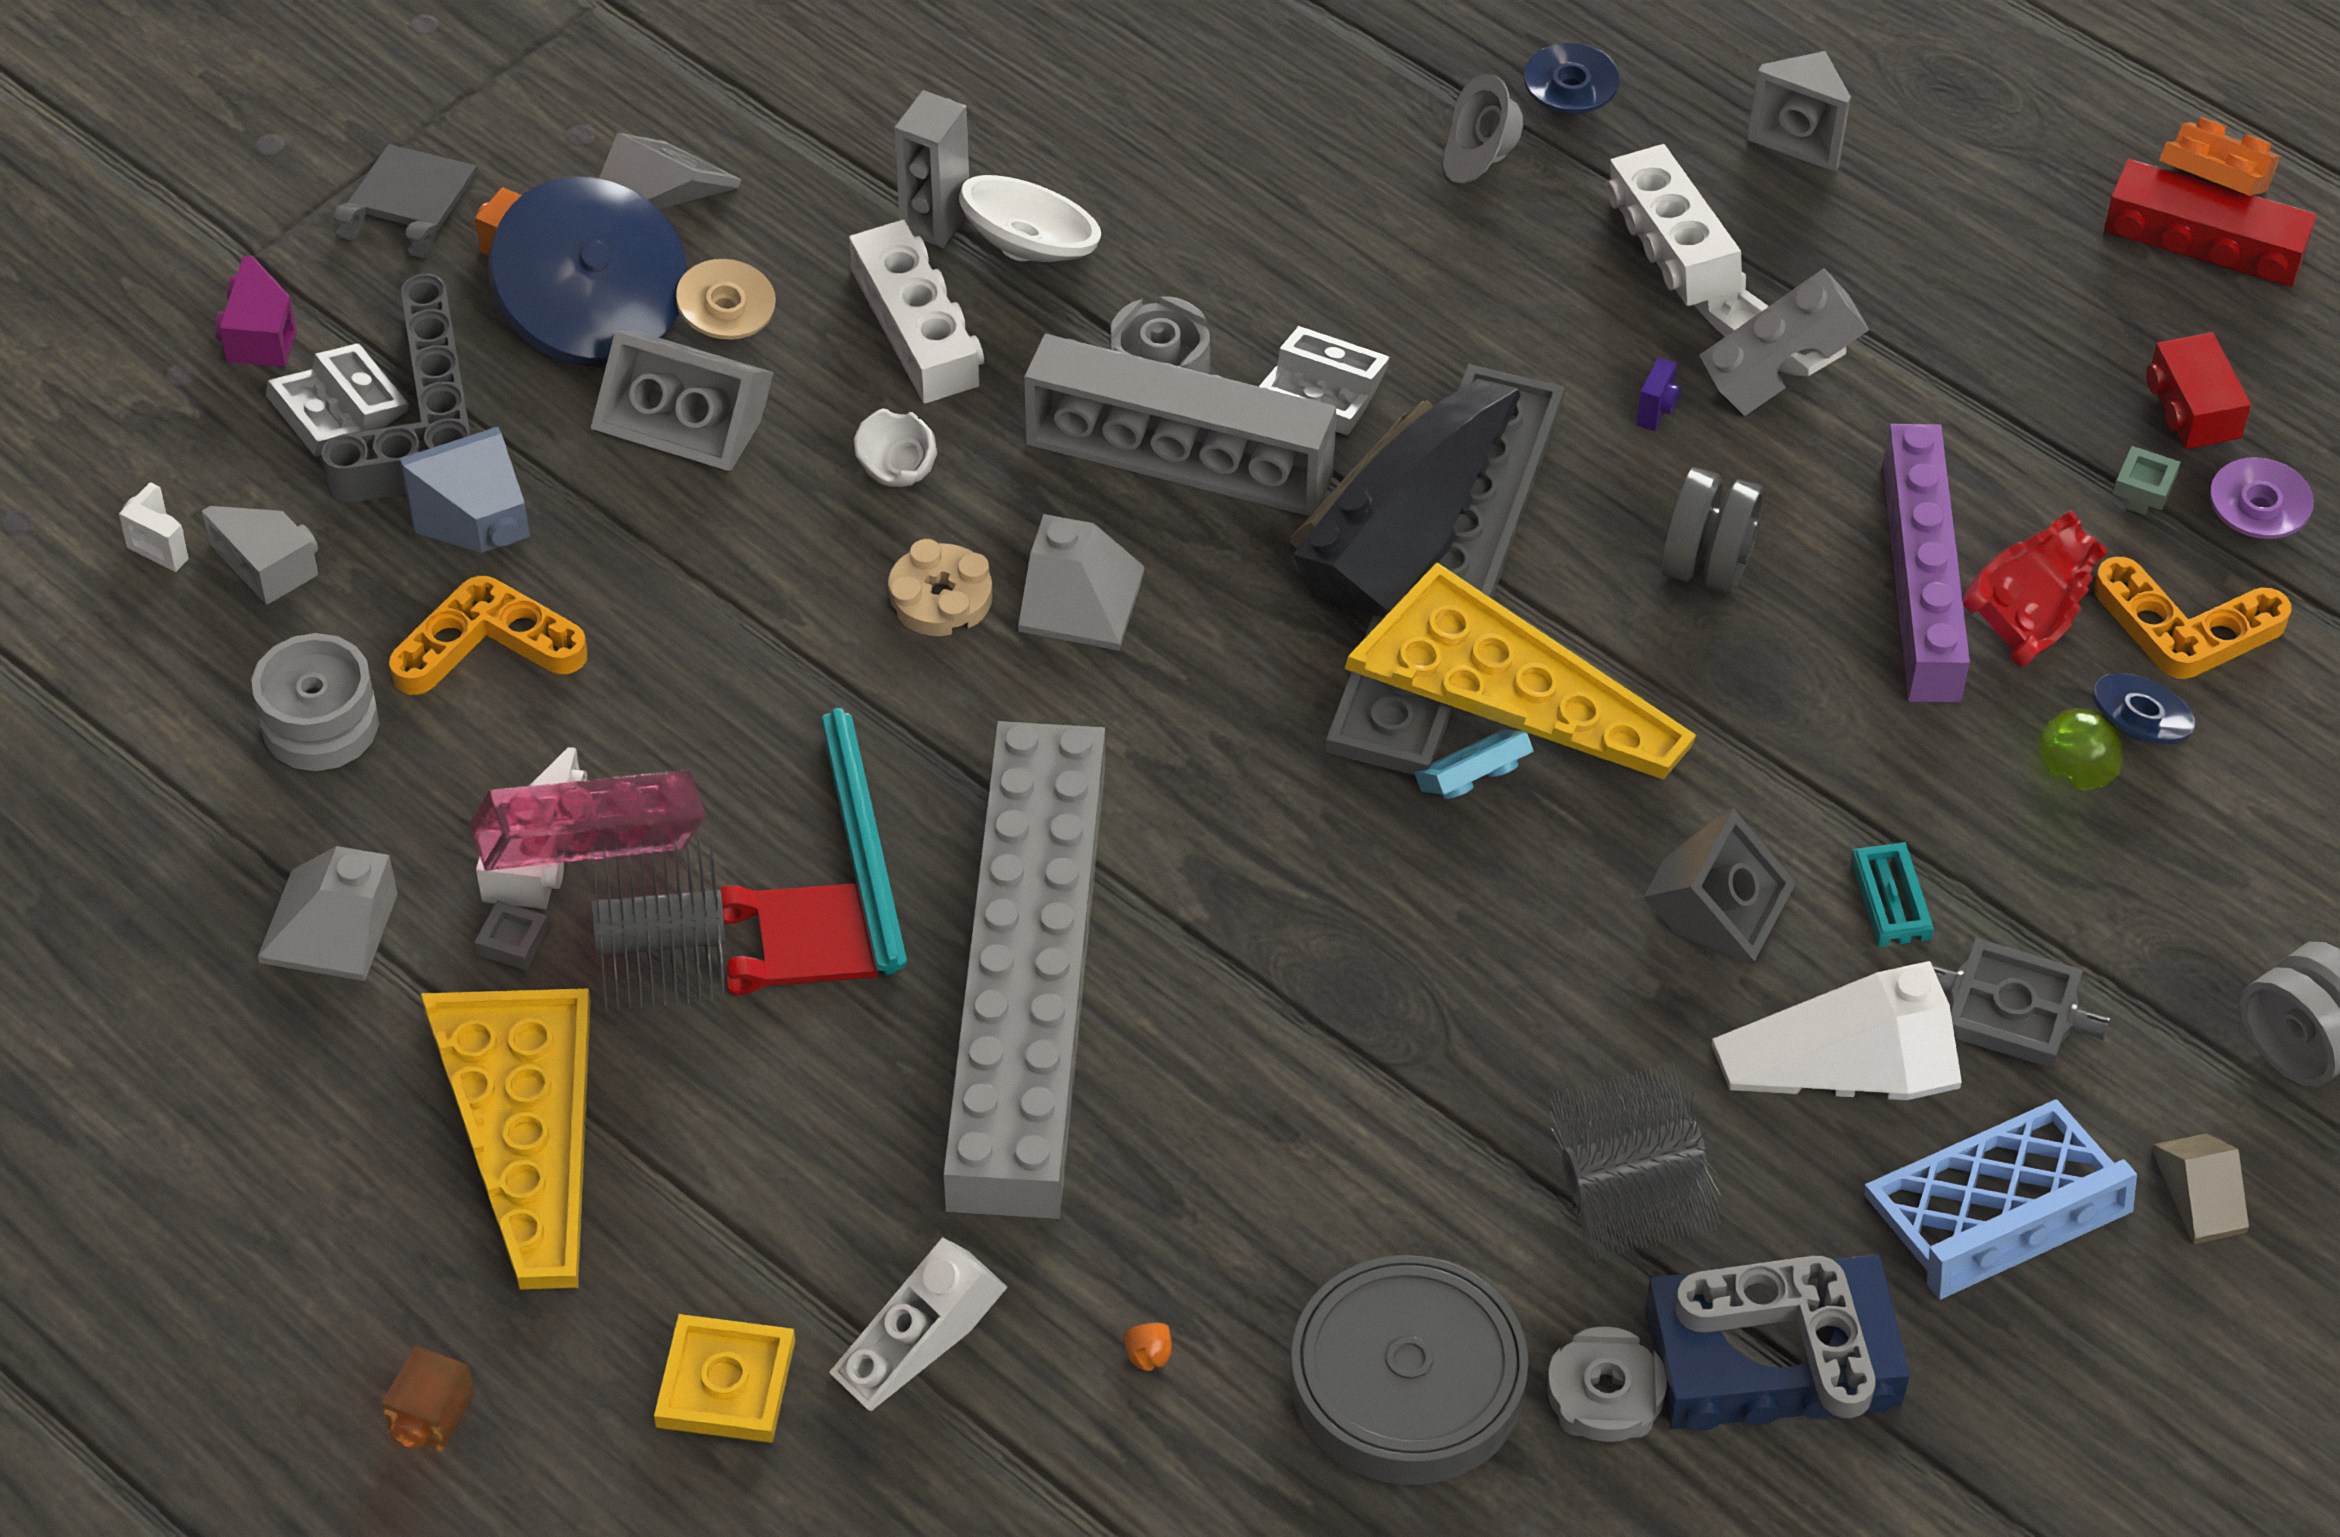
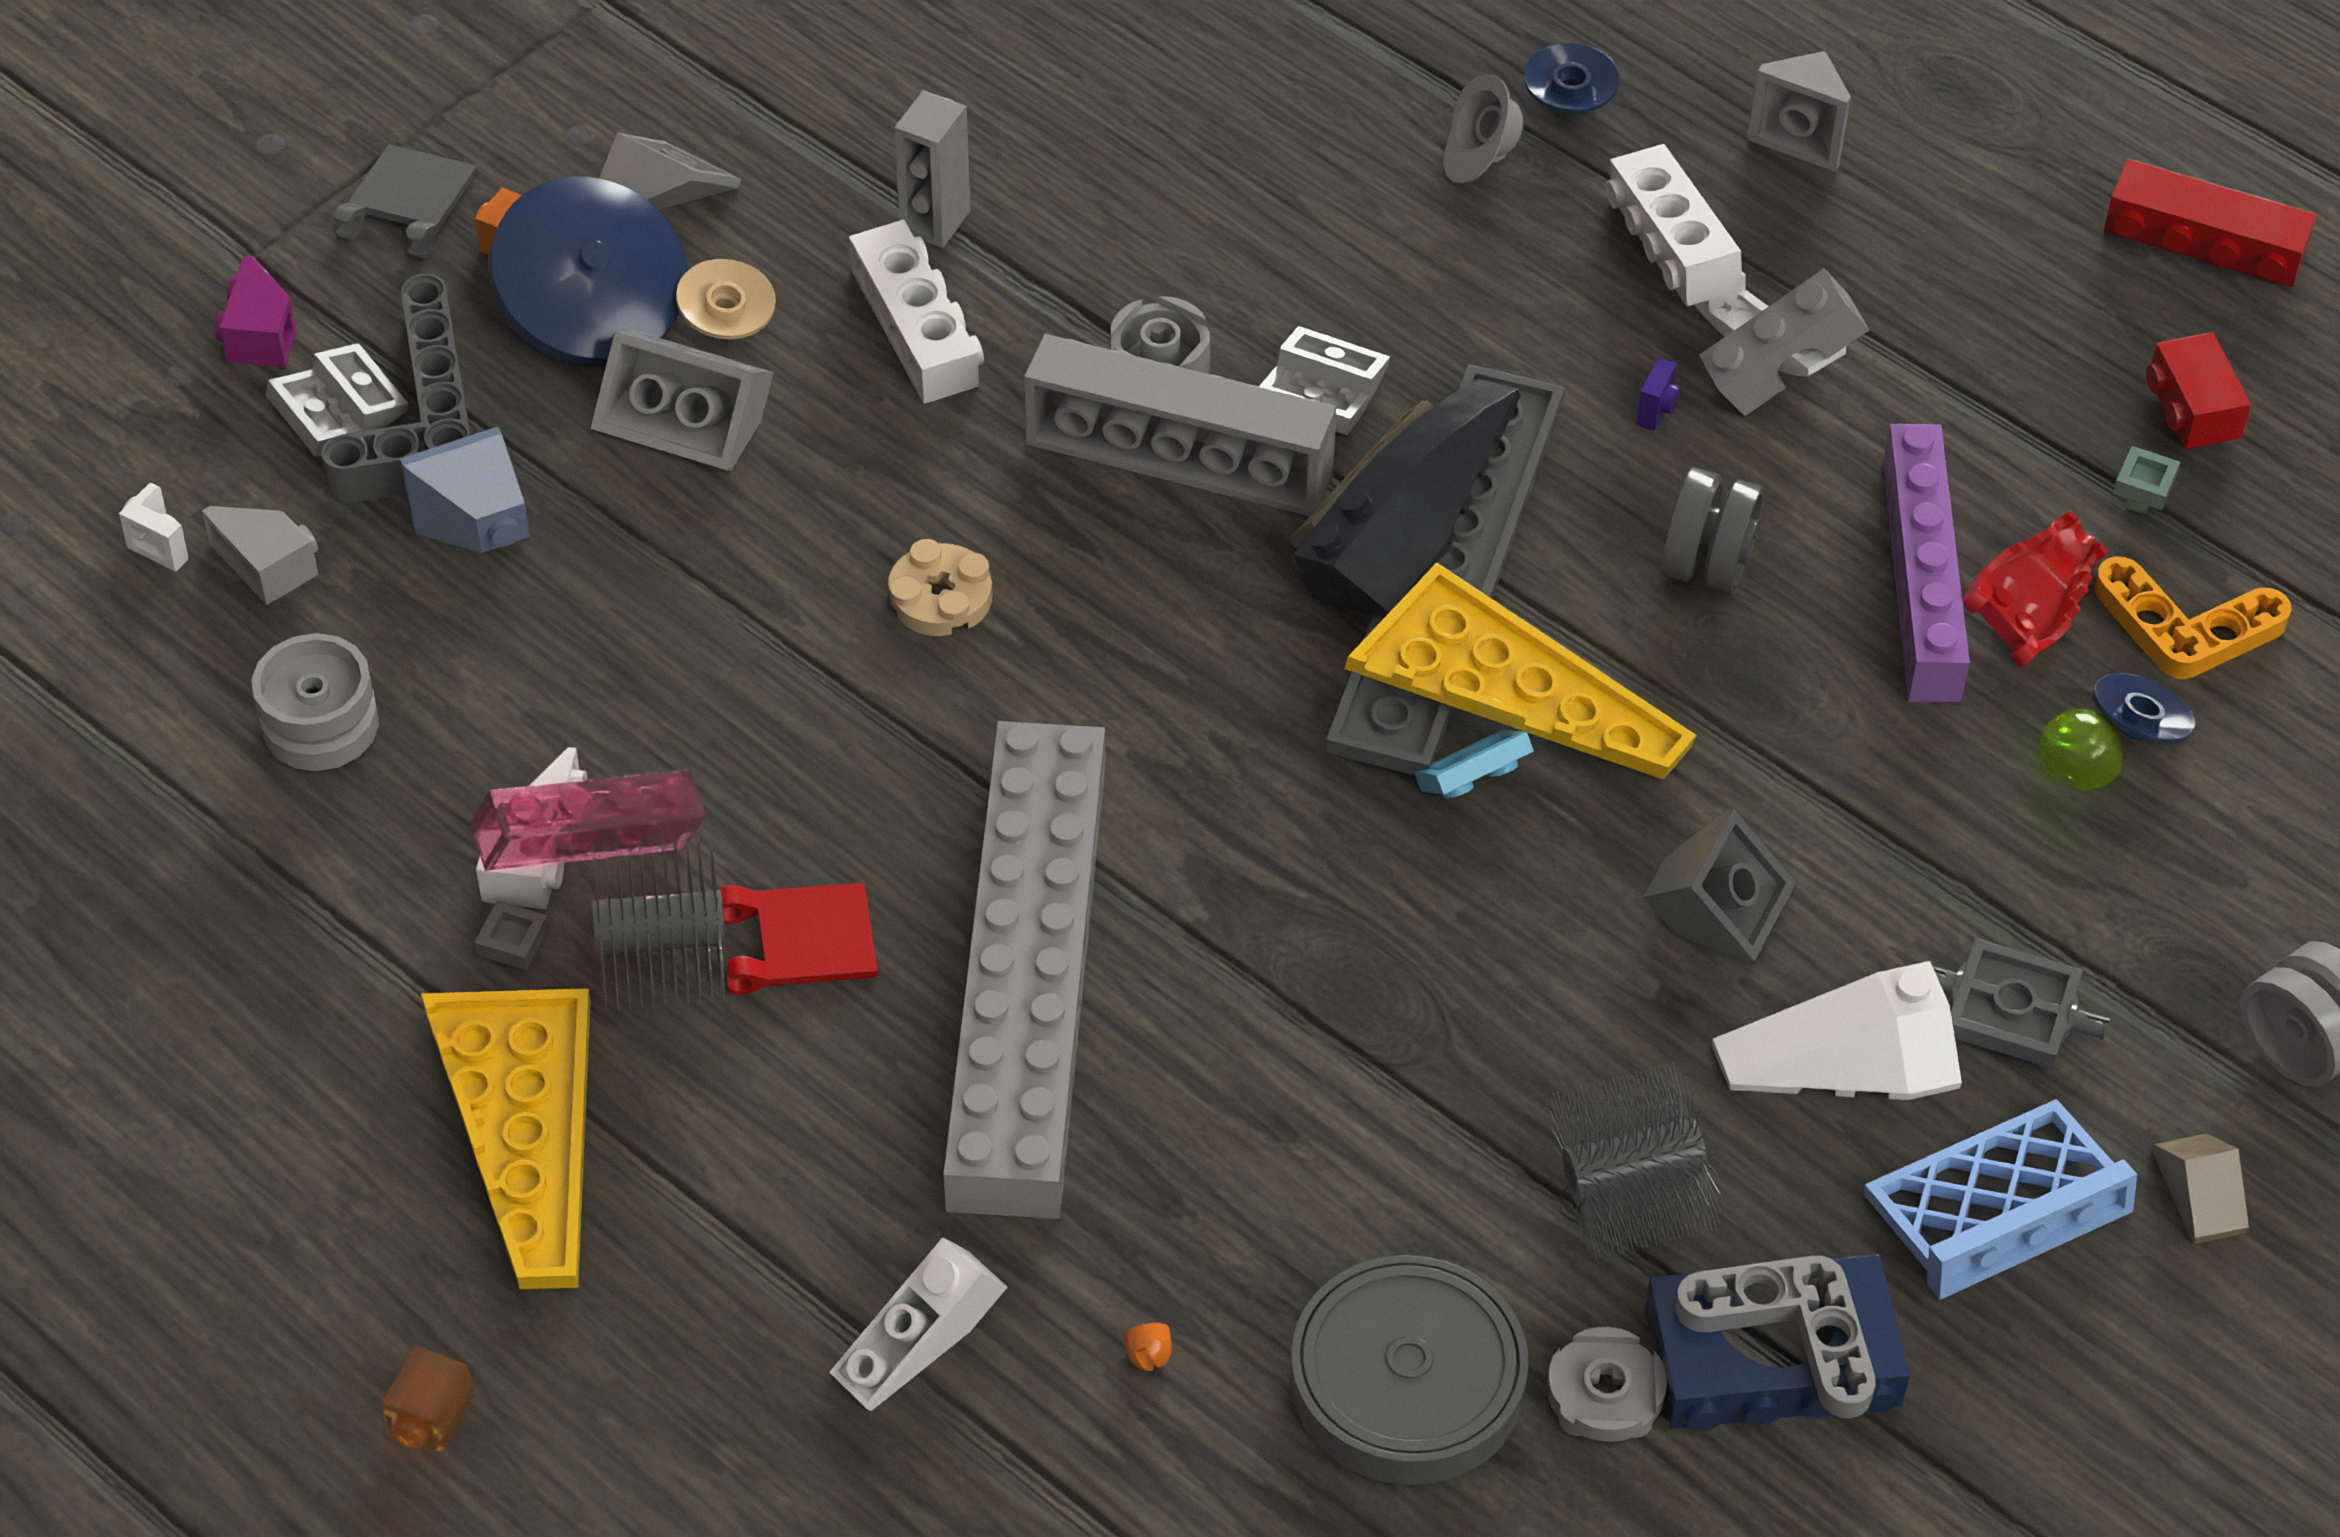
light grey slope [258,846,398,981] -> none
light orange beam [389,576,588,695] -> none
yellow plate [654,1314,795,1443] -> none
teal axle [821,708,907,975] -> none
white hair [854,408,937,487] -> none
white dish [959,175,1101,262] -> none
light grey slope [1018,514,1144,651] -> none
teal tile [1851,842,1934,947] -> none
orange plate [2159,117,2281,196] -> none
medium lavender dish [2210,457,2314,539] -> none

